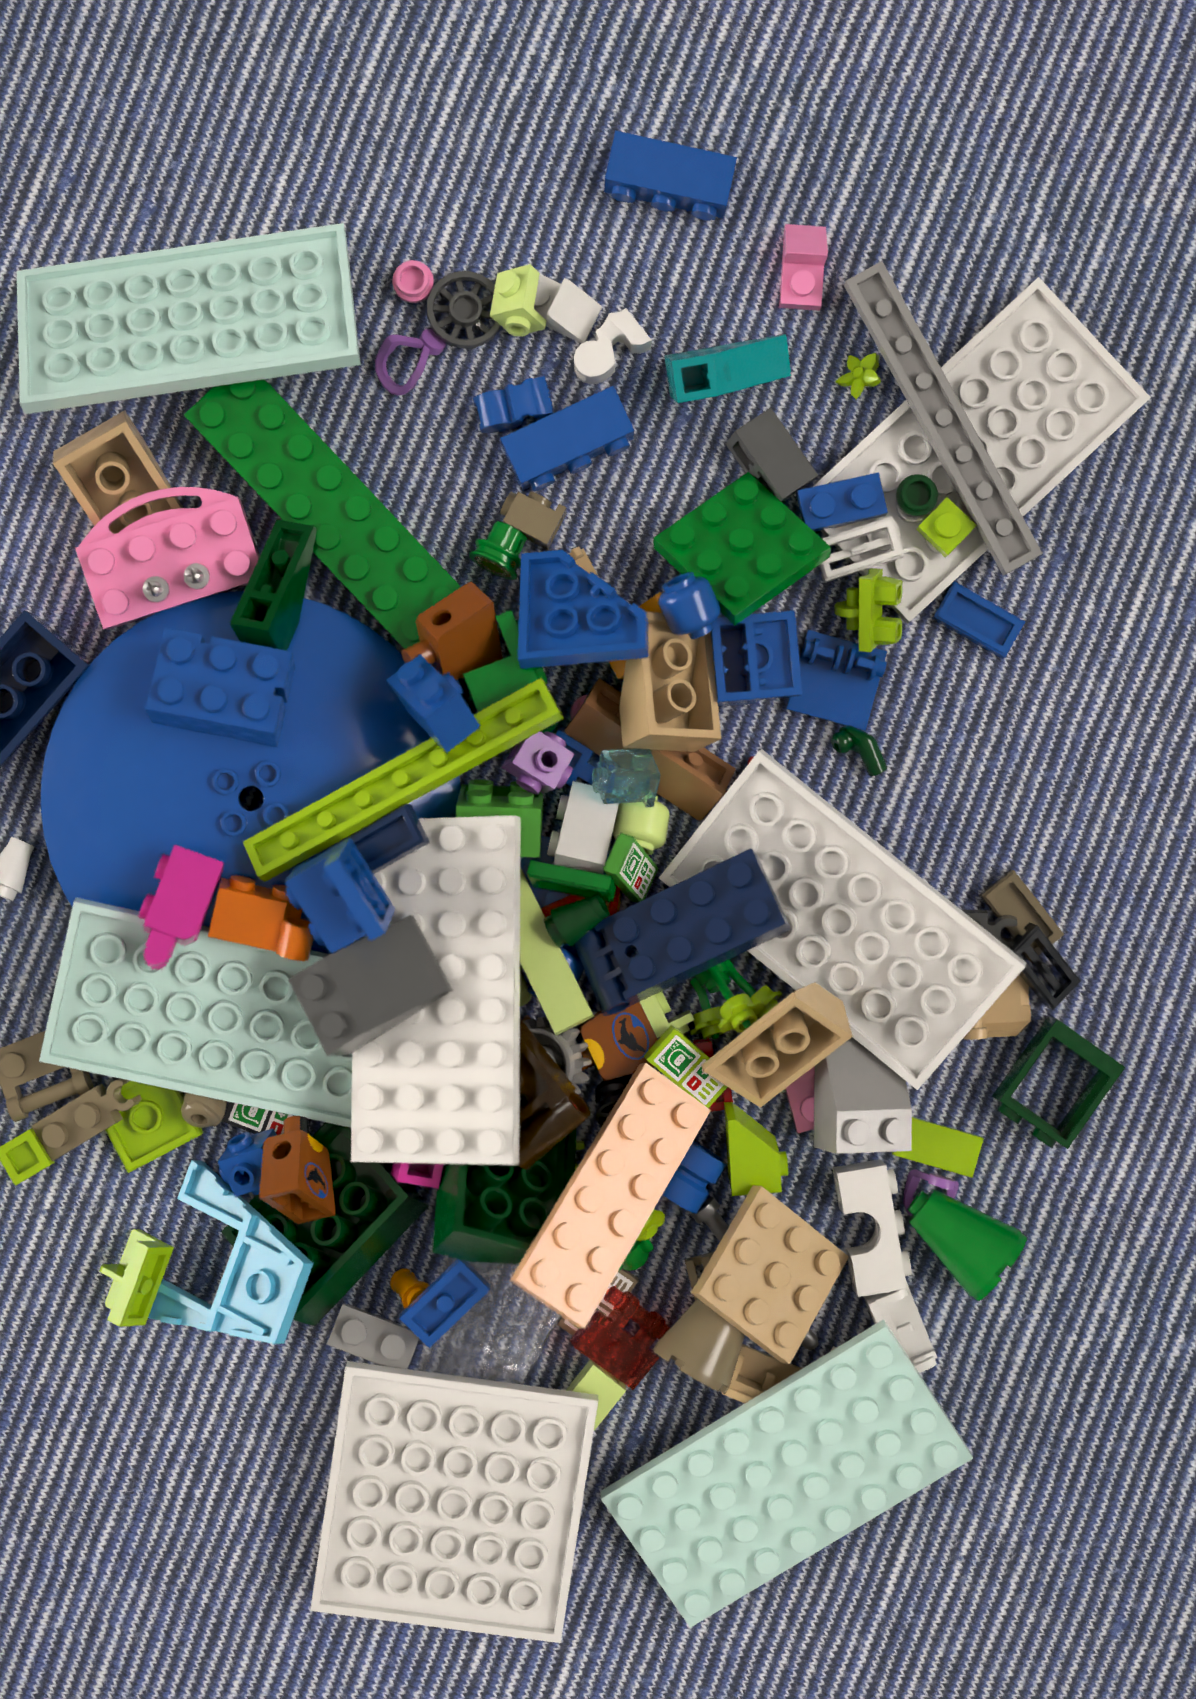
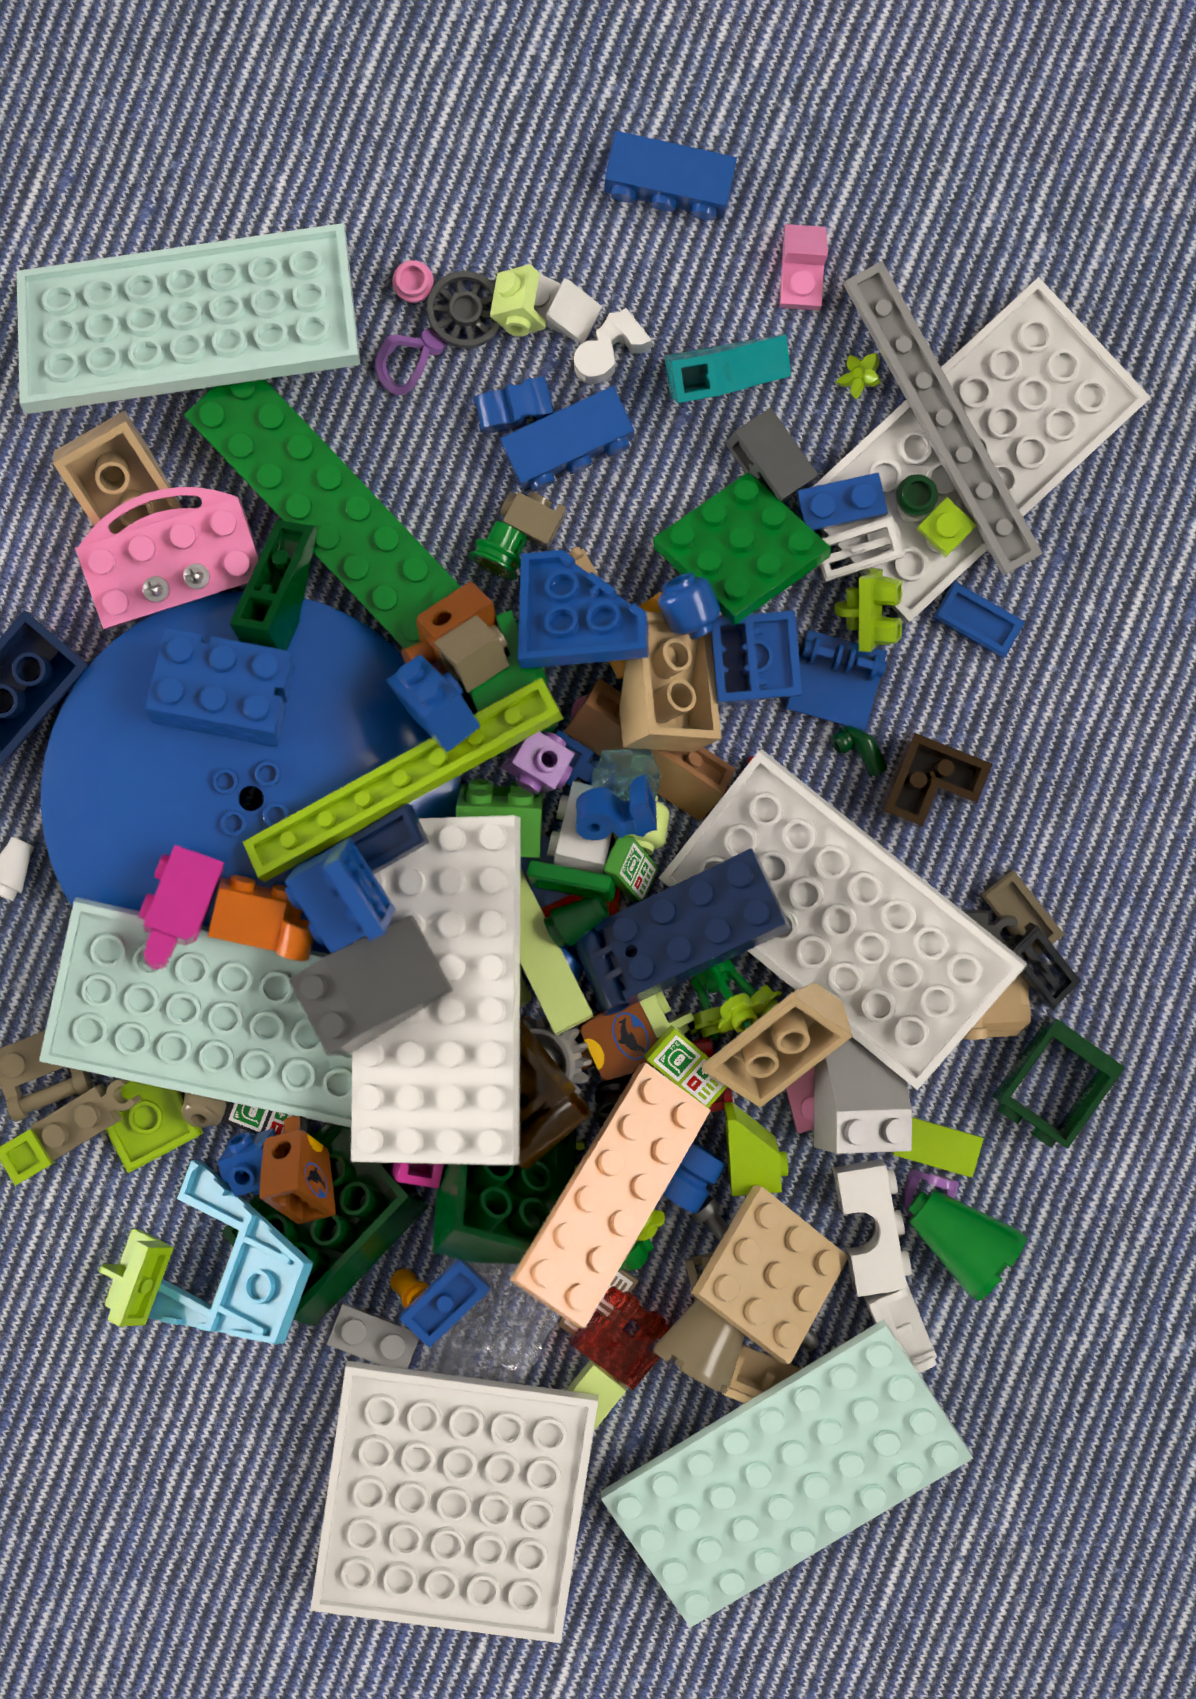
none -> dark tan brick [434,615,509,693]
none -> blue leg [576,774,657,841]
none -> dark brown brick [877,733,993,827]

